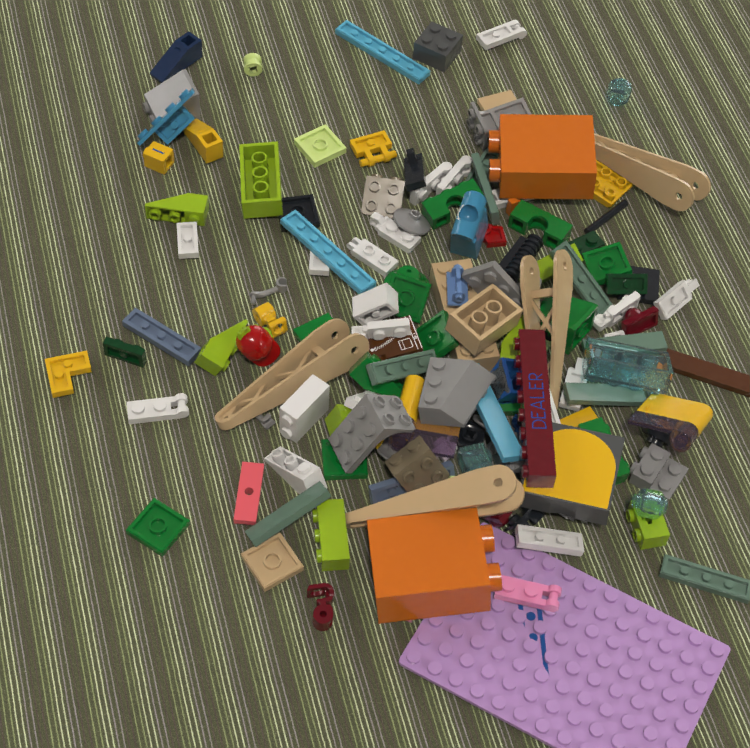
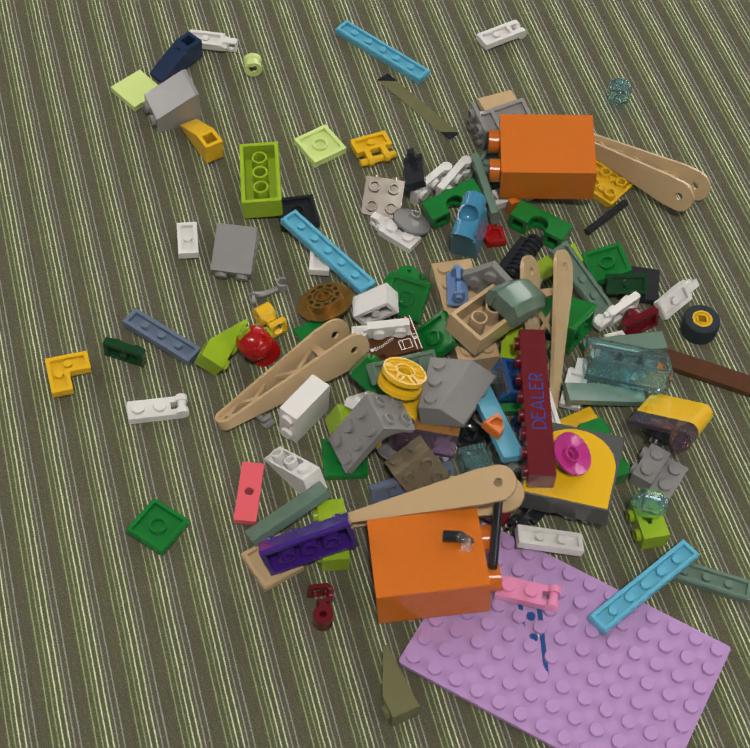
dark azure bracket [137,88,195,146] -> none
yellow brick [143,141,174,175] -> none
lime slope [145,193,209,226] -> none
white hinge [347,237,399,277] -> none
dark grey brick [413,22,463,72] -> none
dark green plate [568,231,605,256] -> none
none -> yellowish green tile [111,70,158,112]
none -> white hinge [189,29,238,52]
none -> light grey slope [210,223,260,281]
none -> dark purple slope [259,512,359,576]
none -> pearl gold wheel [297,282,353,322]
none -> yellow wheel [377,357,427,401]
none -> olive sticker [378,74,459,140]
none -> olive slope [380,644,420,727]
none -> arm [443,530,475,552]
none -> orange tile [481,413,504,440]
none -> sand green slope [485,278,545,328]
none -> black bar [488,501,503,570]
none -> dark pink dish [554,432,591,476]
none -> medium azure tile [587,539,700,636]
none -> black wheel [680,305,720,345]

